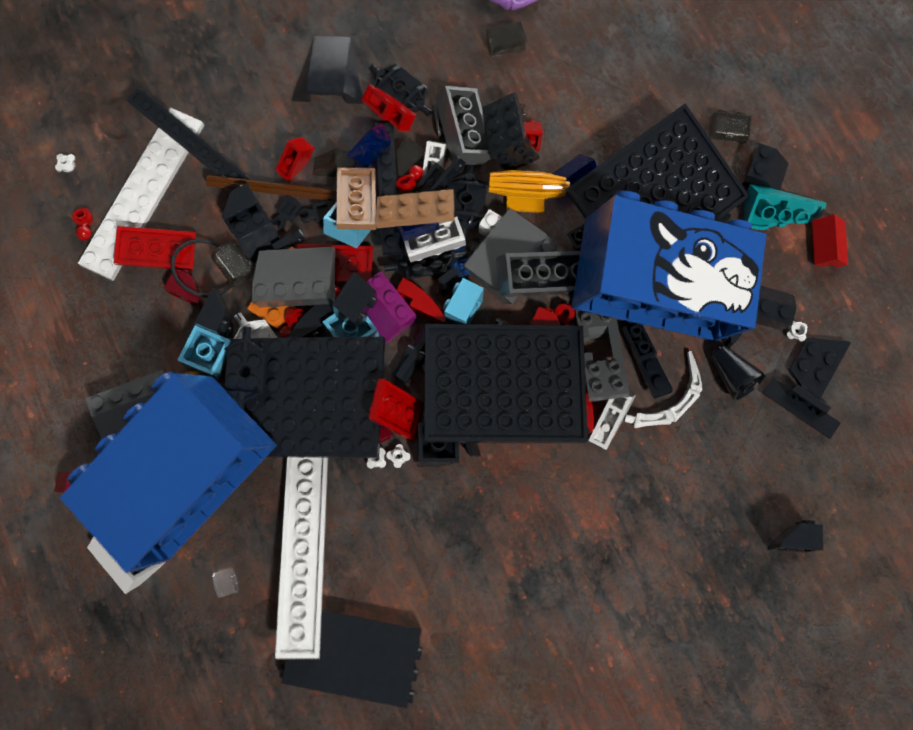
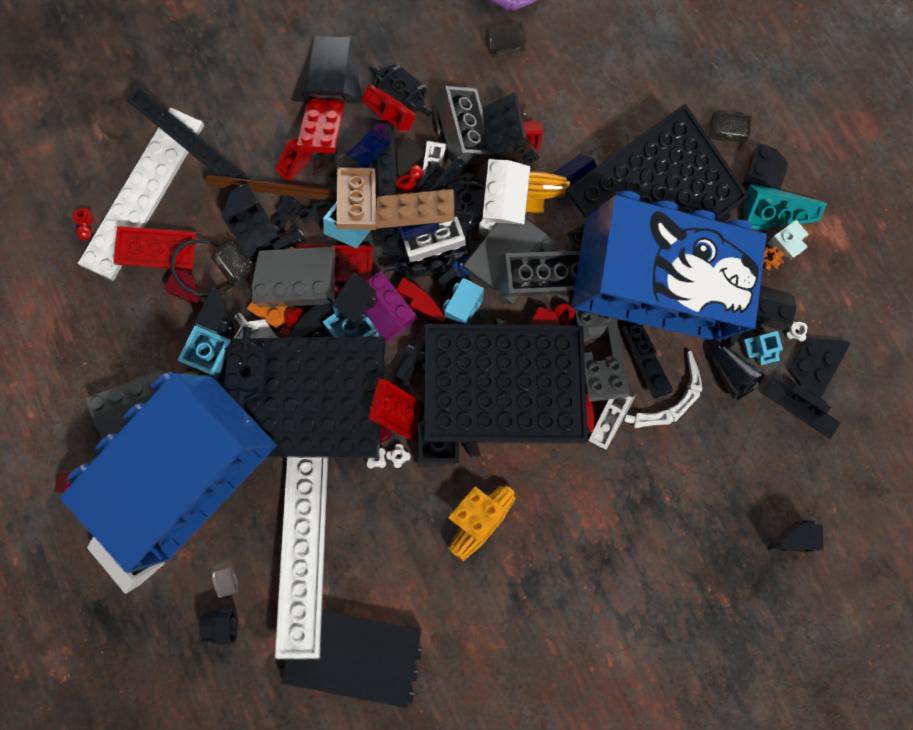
white plate [55,154,75,172] -> none
red piece [812,214,848,268] -> none
none -> black piece [199,608,238,645]
none -> red plate [297,98,345,154]
none -> light orange plate [448,485,516,561]
none -> white slope [483,159,530,225]
none -> medium azure brick [742,331,783,366]
none -> orange gear [763,246,784,270]
none -> light aqua brick [768,220,809,260]

